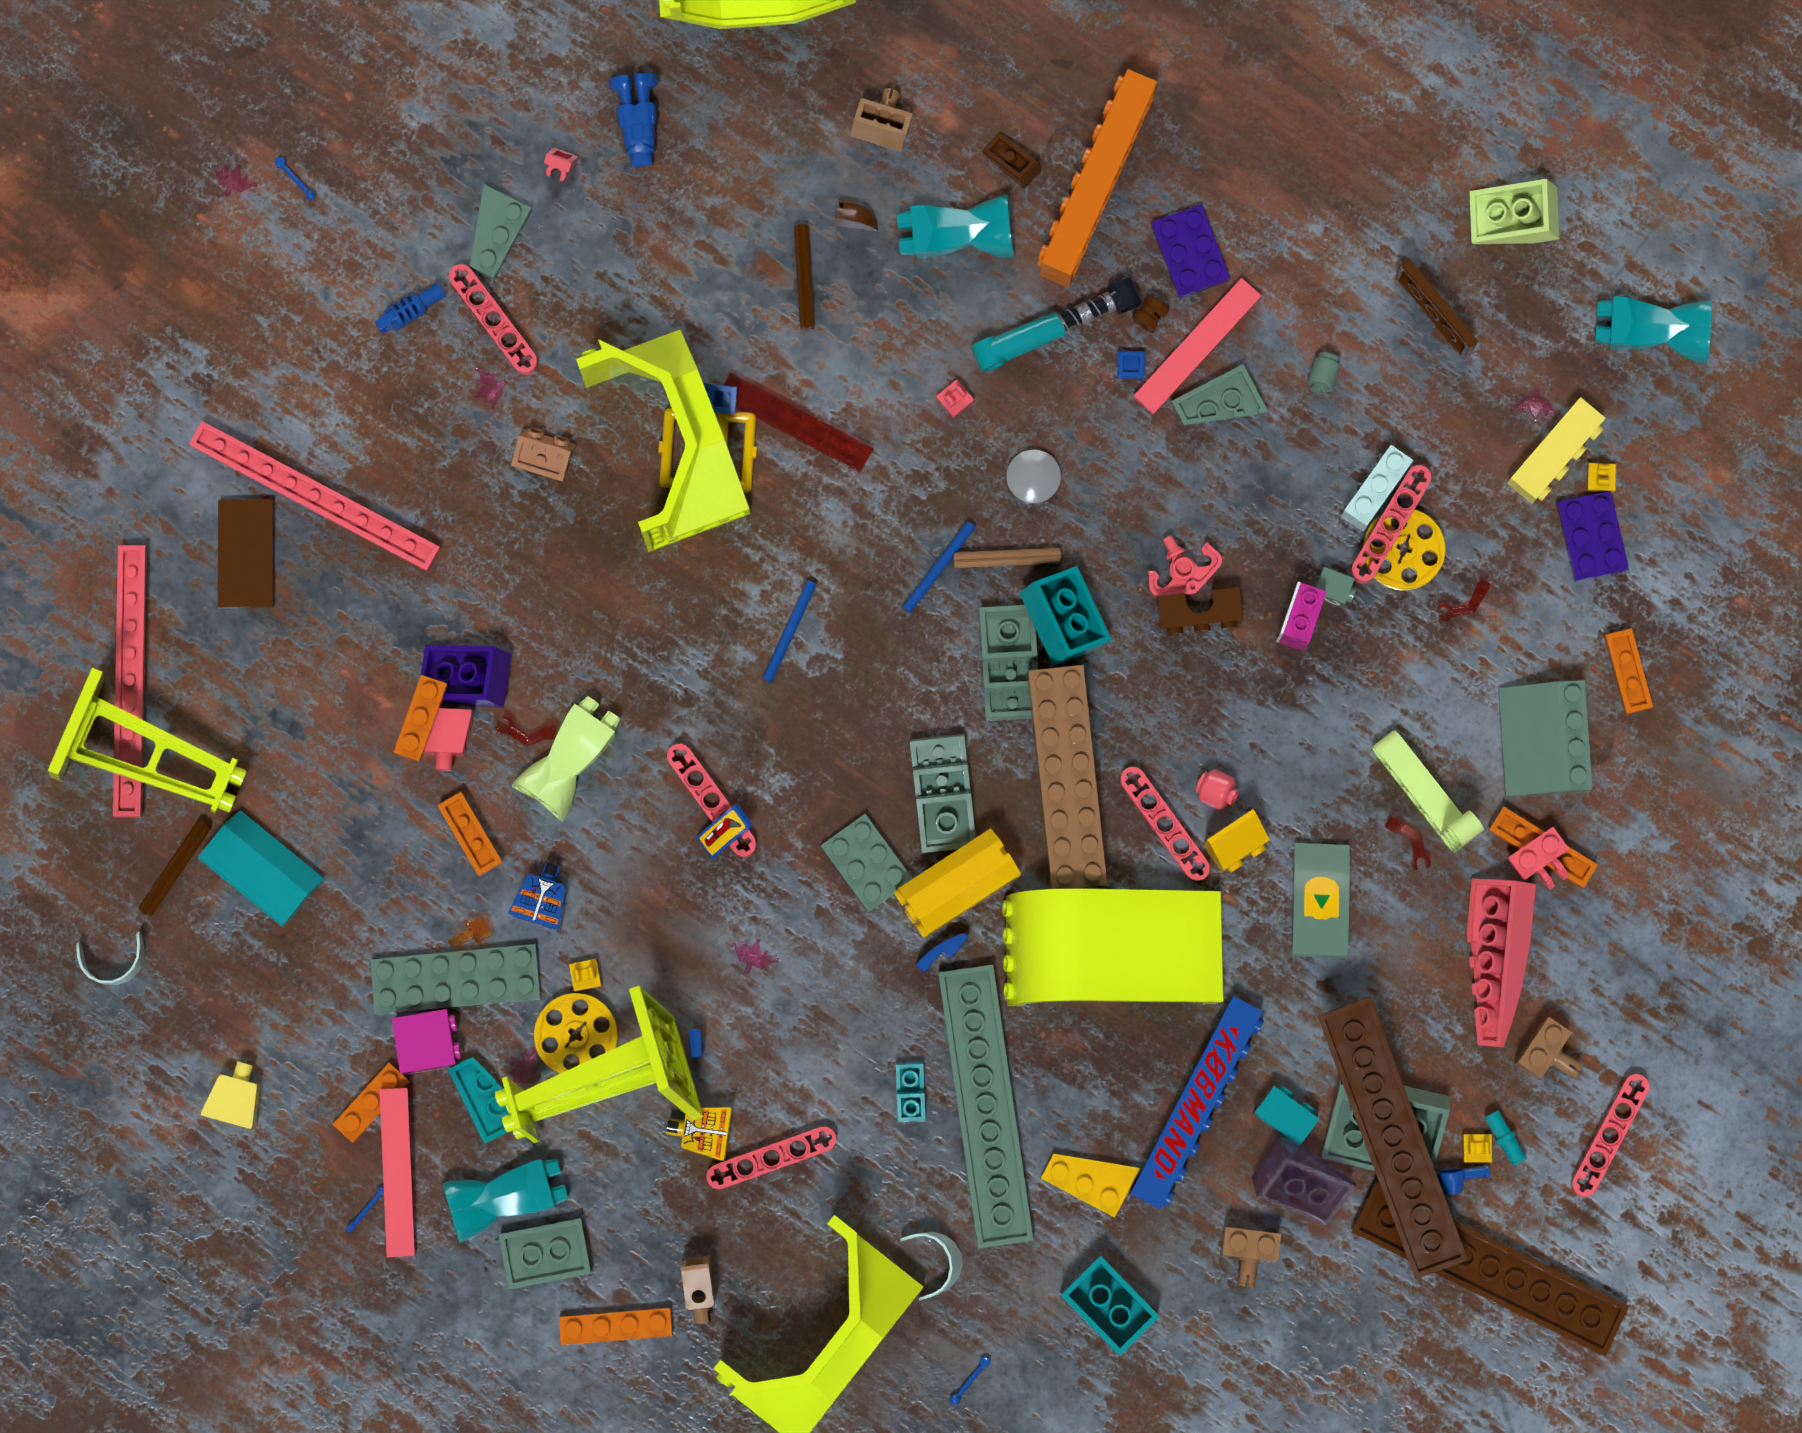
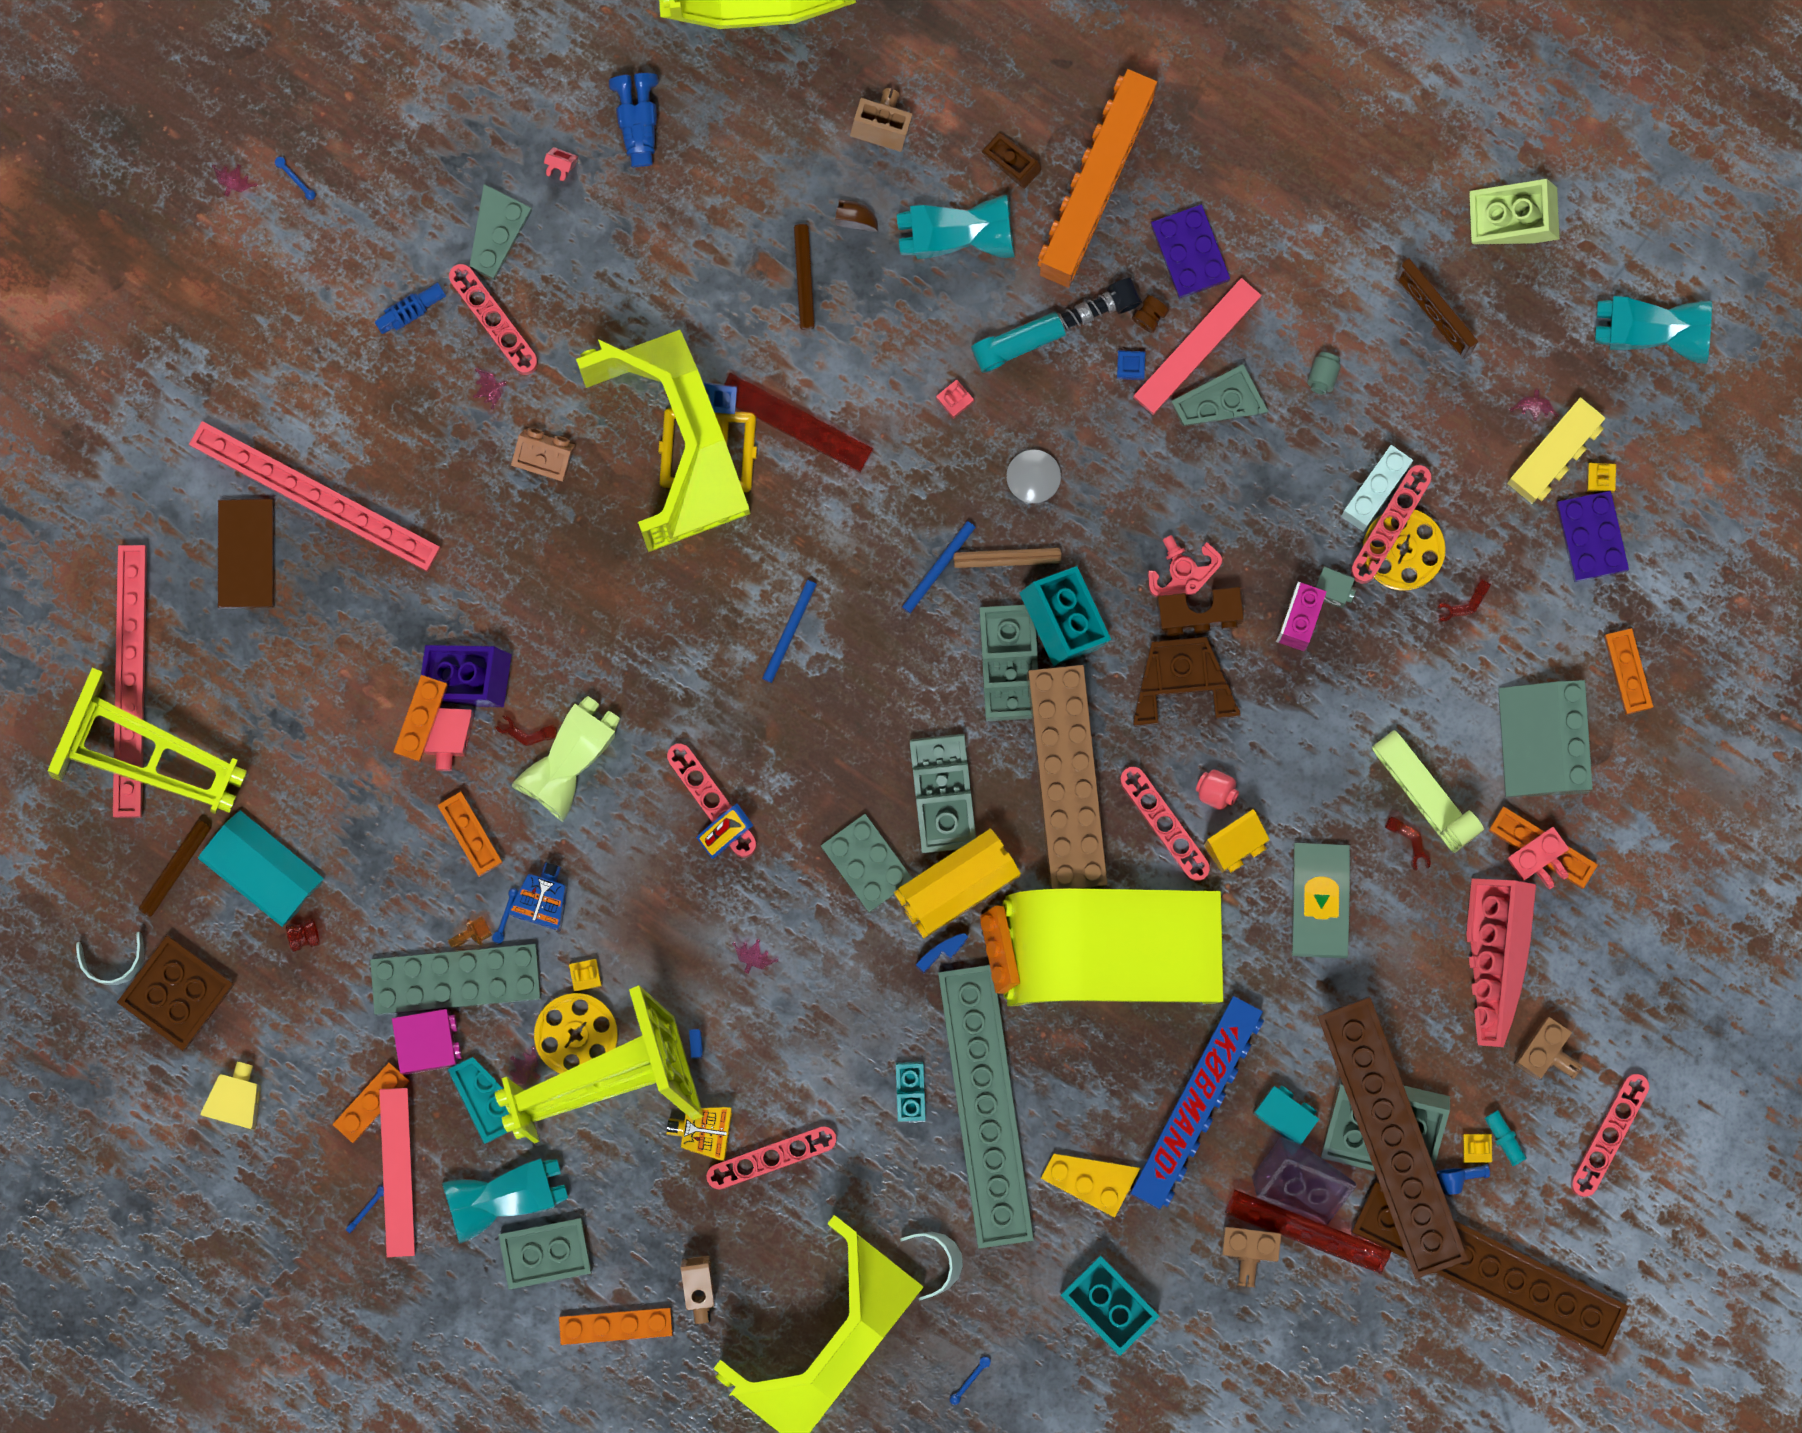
none -> reddish brown plate [117,936,235,1052]
none -> clear red wheel [286,918,320,952]
none -> blue hinge [492,888,519,944]
none -> orange plate [980,906,1020,994]
none -> reddish brown wing [1133,637,1241,727]
none -> clear red tile [1225,1189,1391,1274]

